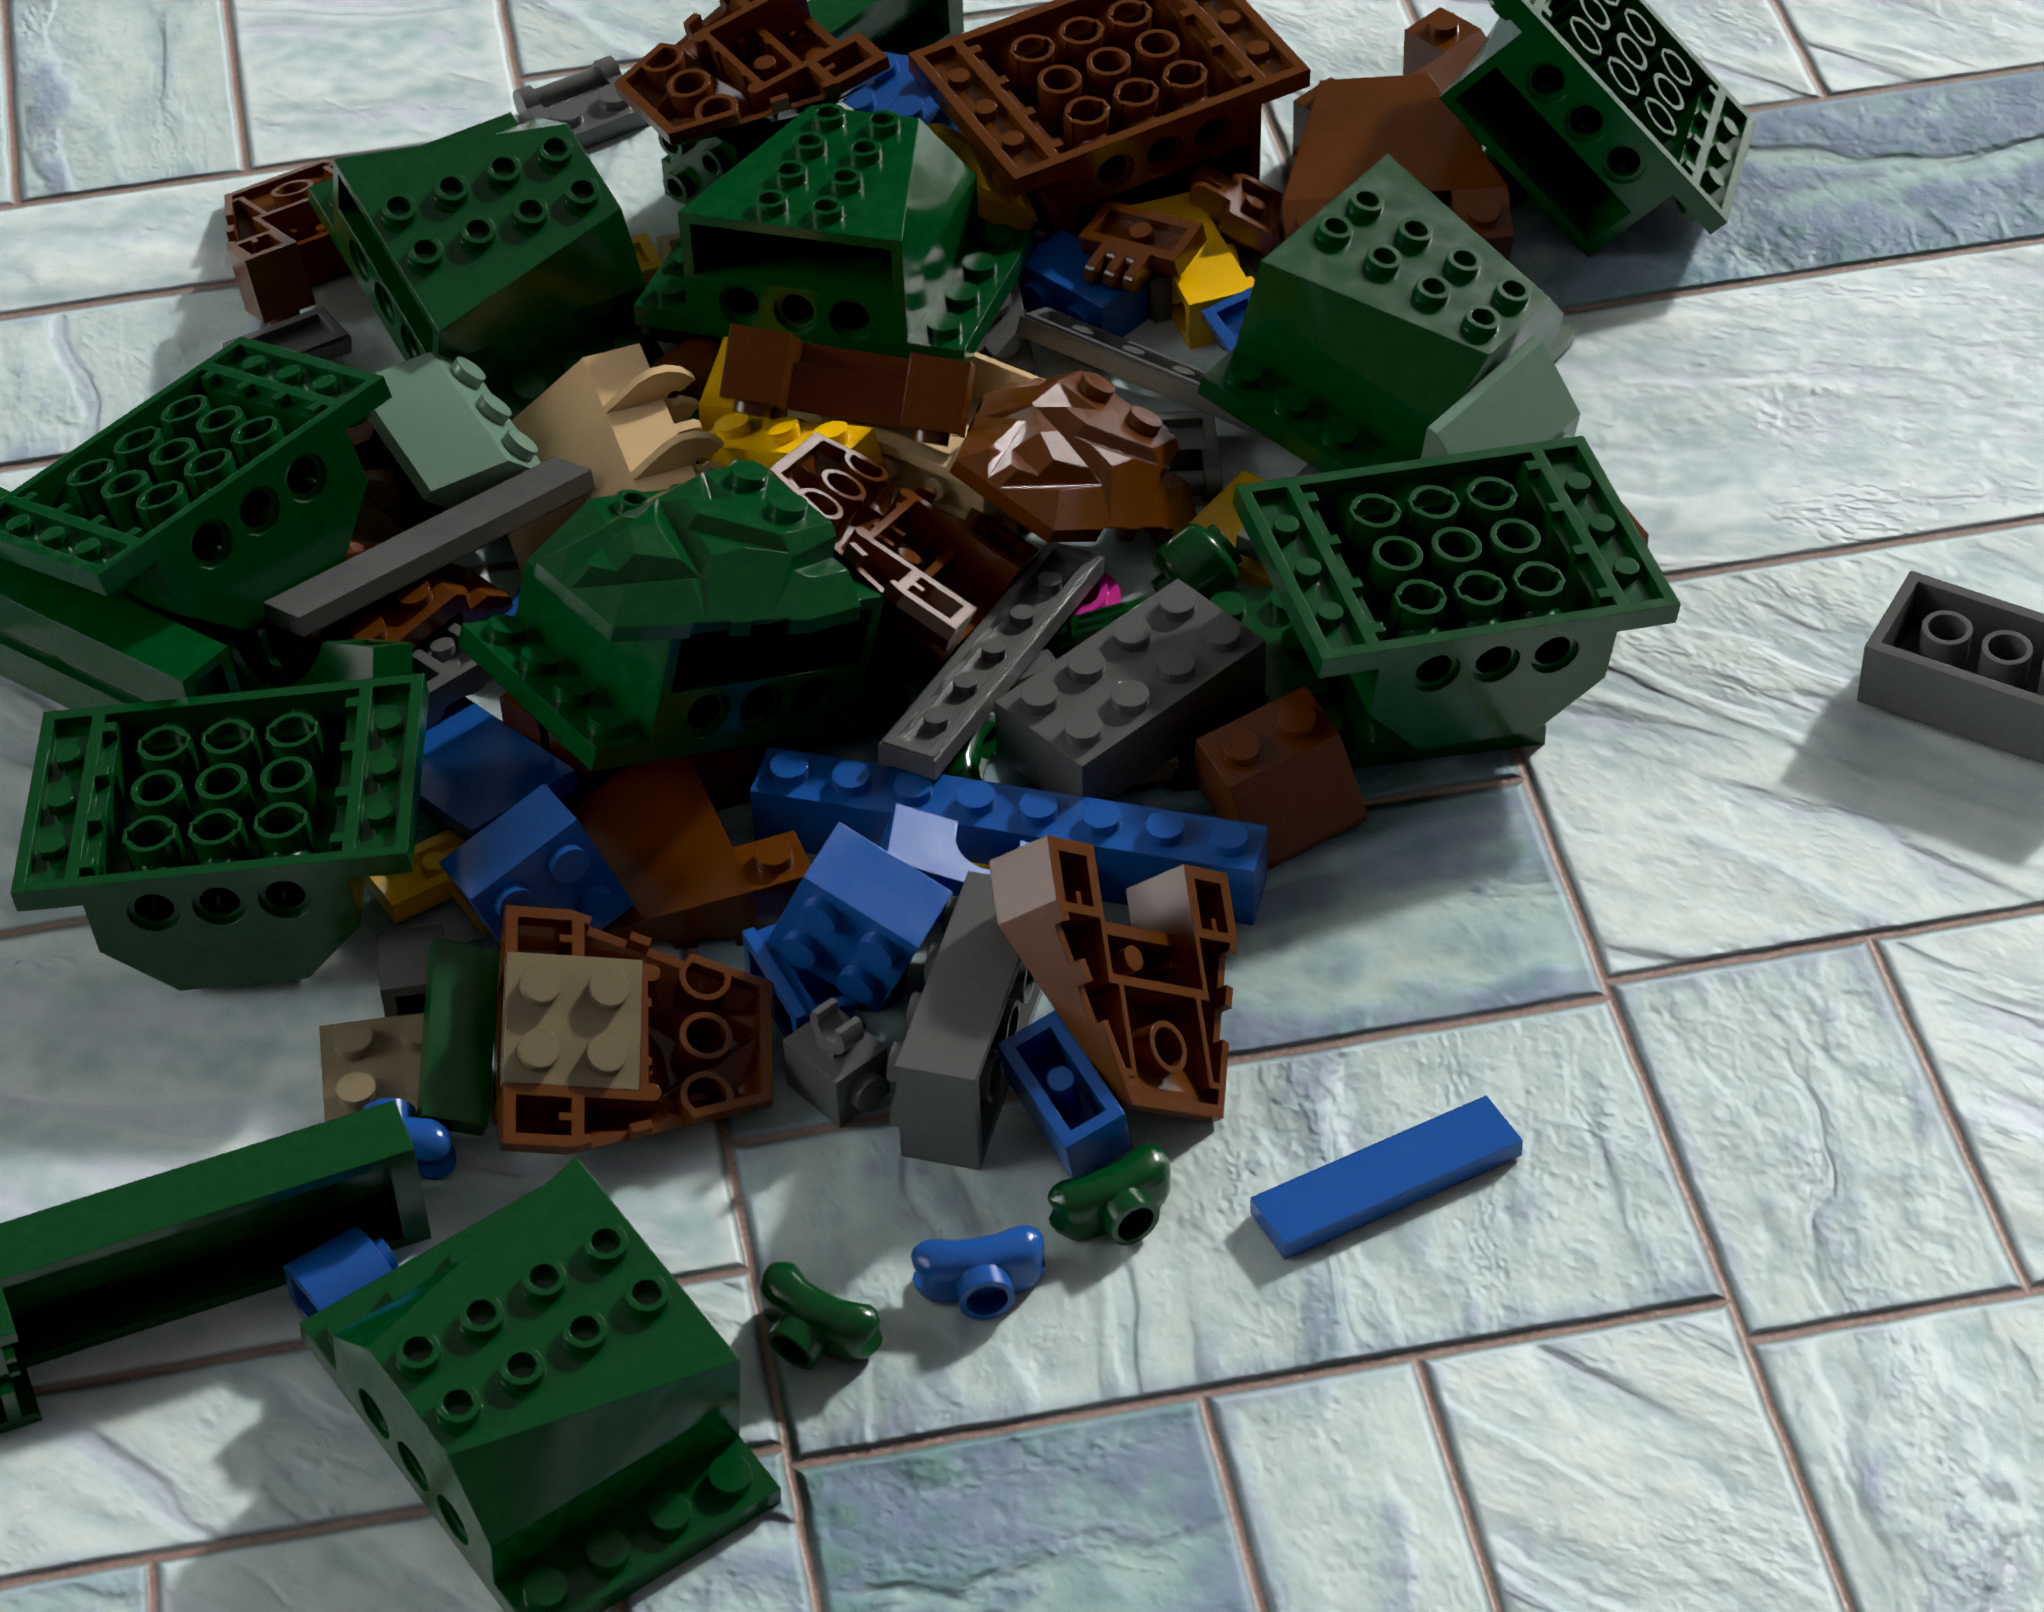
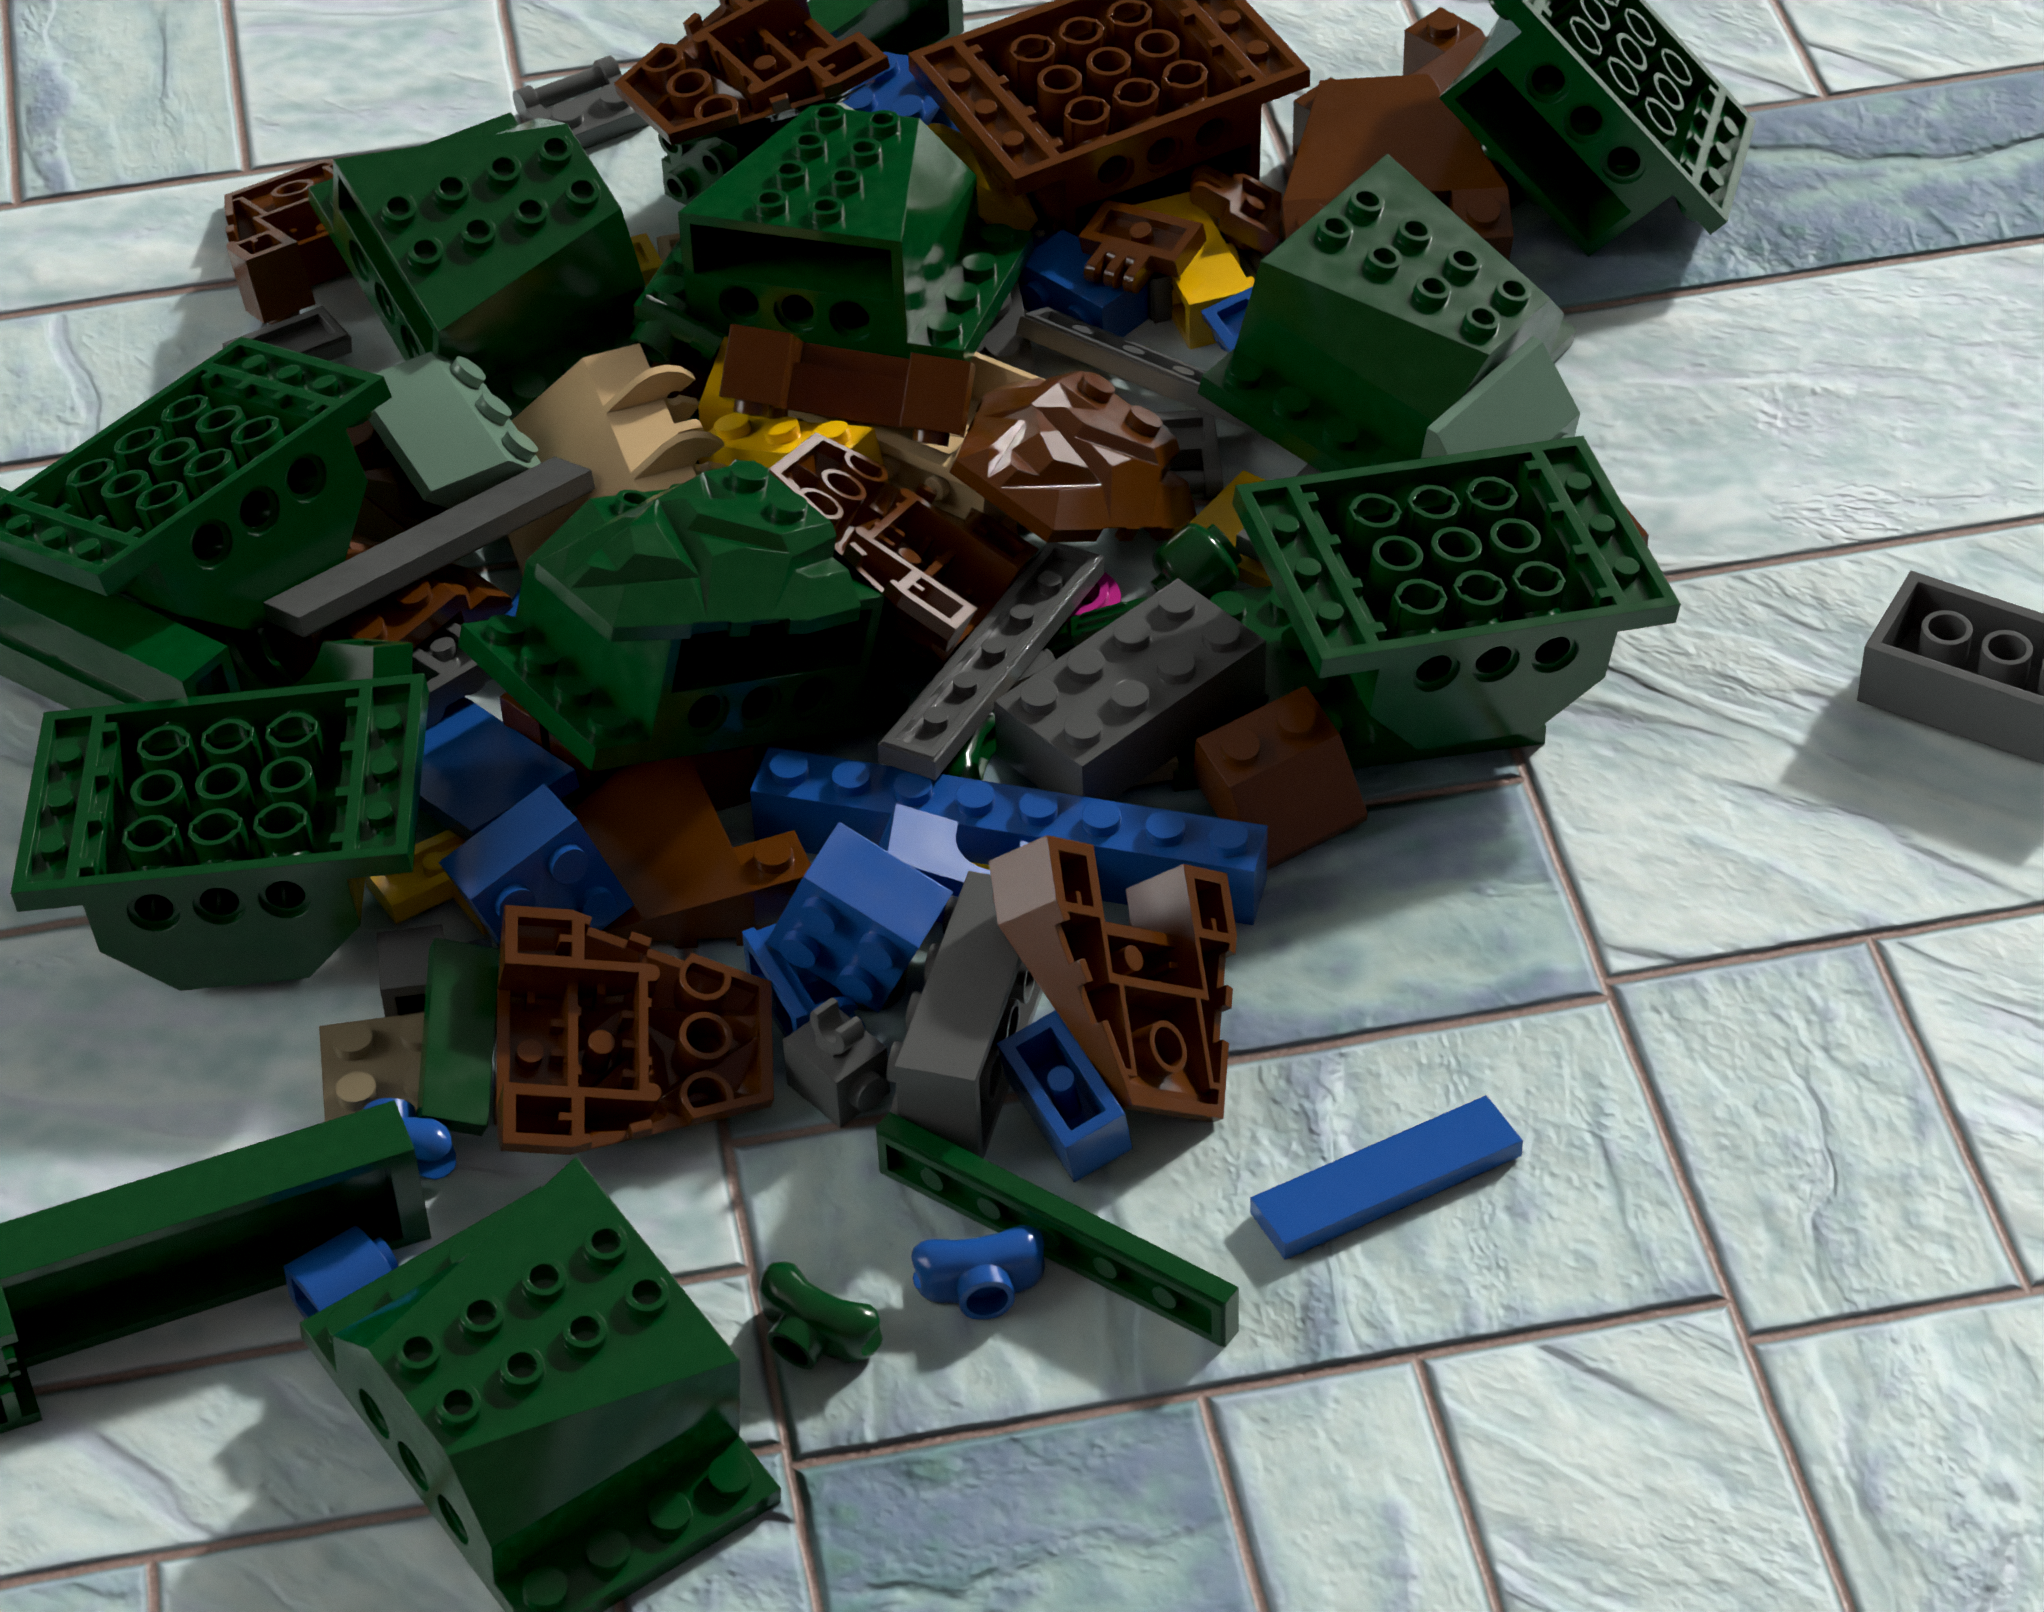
dark tan plate [500,952,643,1091] -> none
dark green piece [1047,1144,1171,1246] -> none
none -> dark green plate [628,293,726,371]
none -> dark green tile [876,1112,1239,1348]

